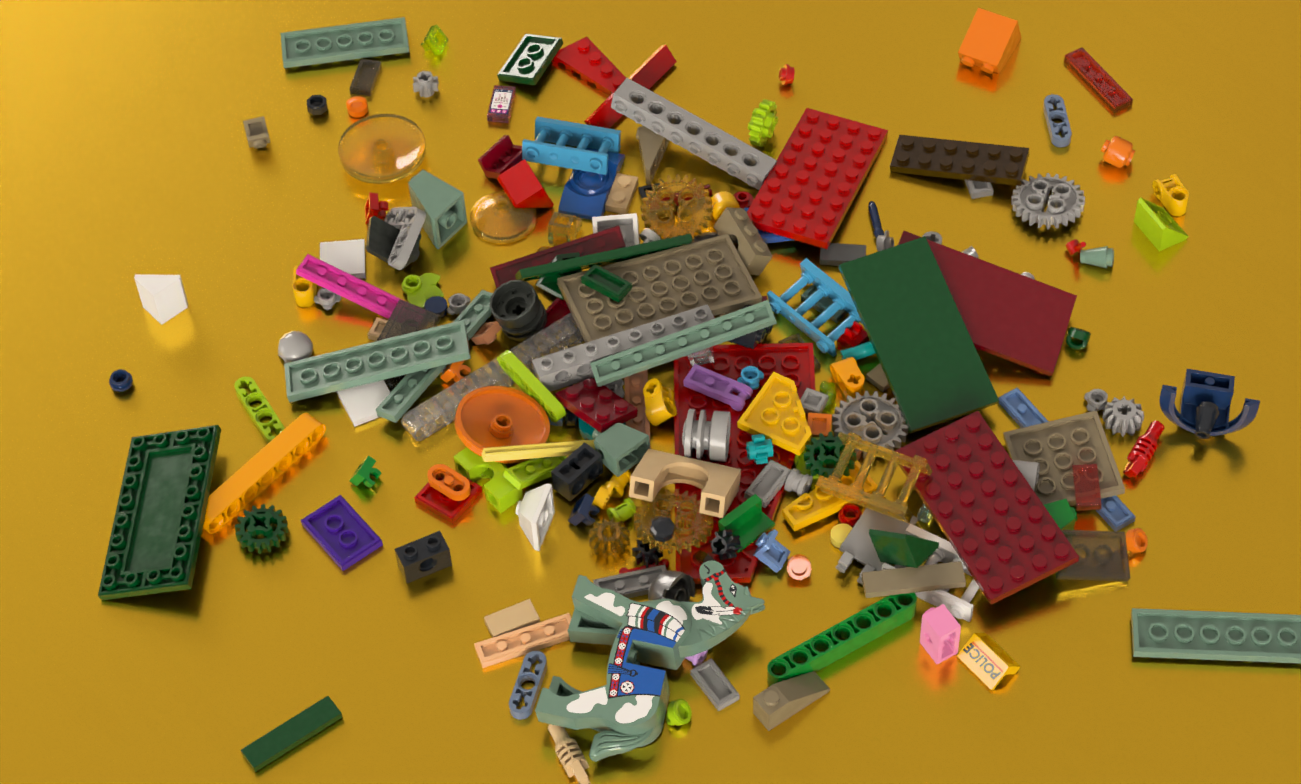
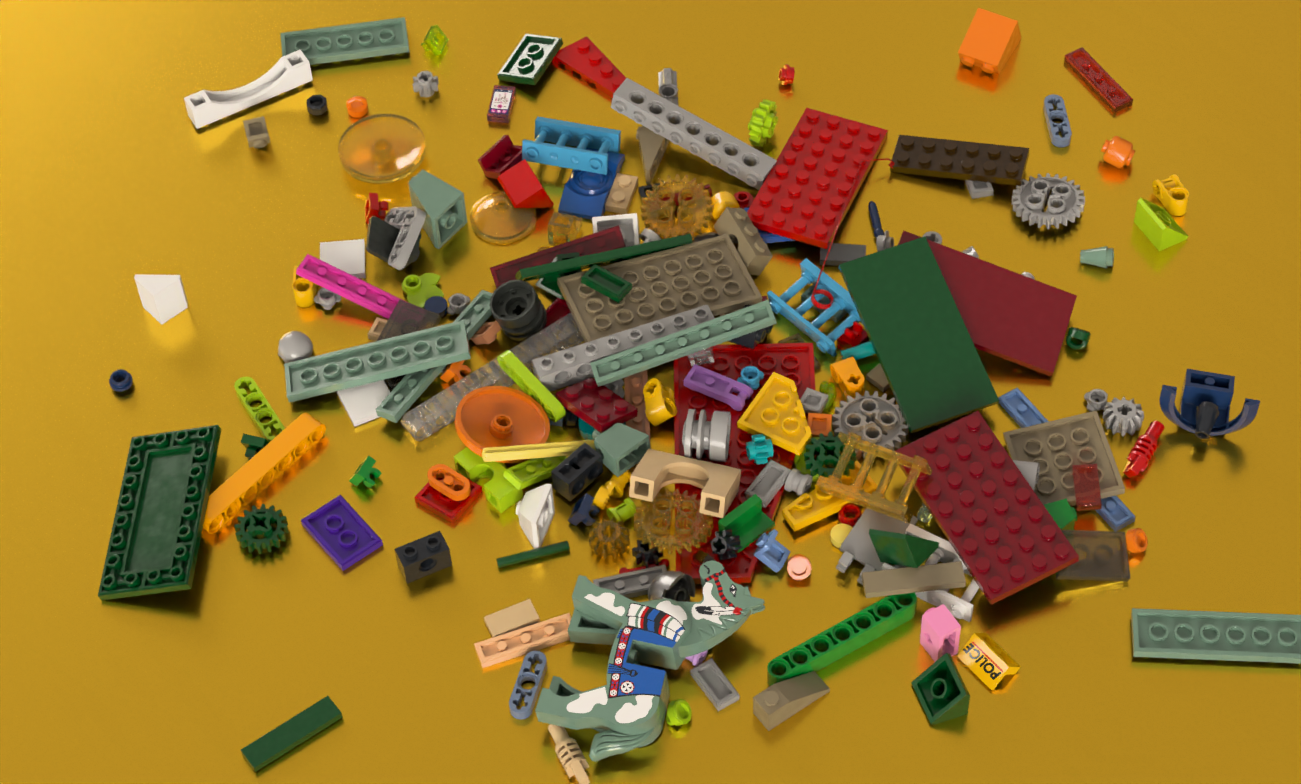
clear smoke tile [349,59,382,97] -> none
red tile [584,45,677,128] -> none
black tile [650,516,675,542] -> none
red hand [1065,239,1086,256] -> none
none -> white arch [184,50,313,129]
none -> dark green tile [241,433,269,460]
none -> dark green bar [496,541,570,568]
none -> light grey piece [658,68,678,106]
none -> red piece [811,158,895,309]
none -> dark green slope [911,653,970,725]

